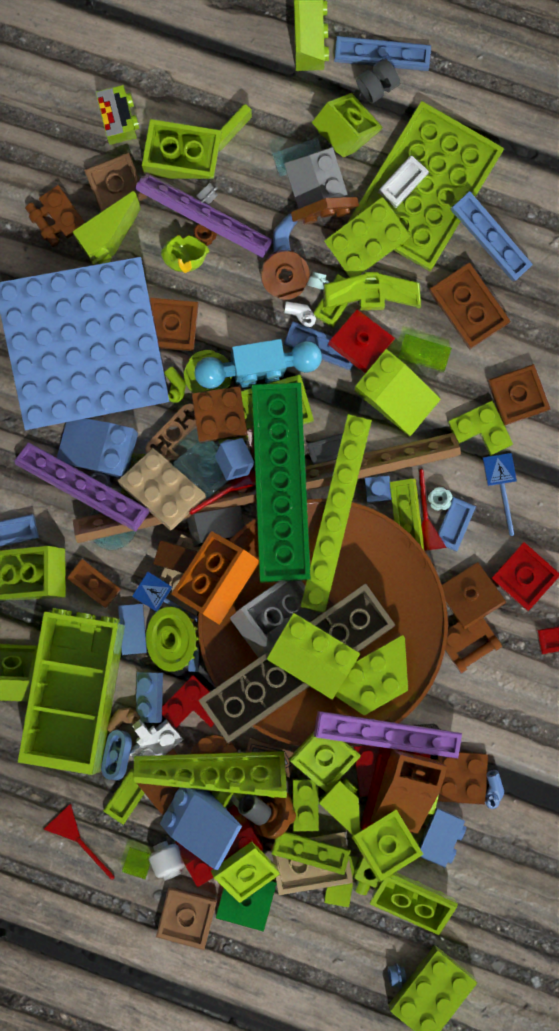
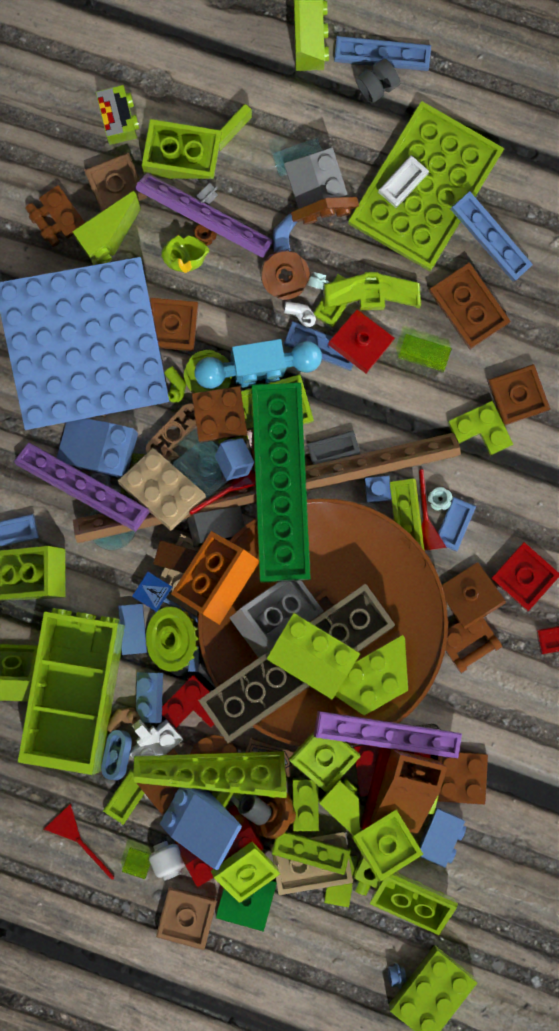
dark orange plate [67,559,121,609] -> none
lime plate [301,414,372,613] -> none
lime slope [312,93,383,158] -> none
lime plate [324,197,411,277] -> none
lime slope [354,349,441,436] -> none
piece [483,453,517,536] -> none
medium blue arm [485,770,504,809] -> none

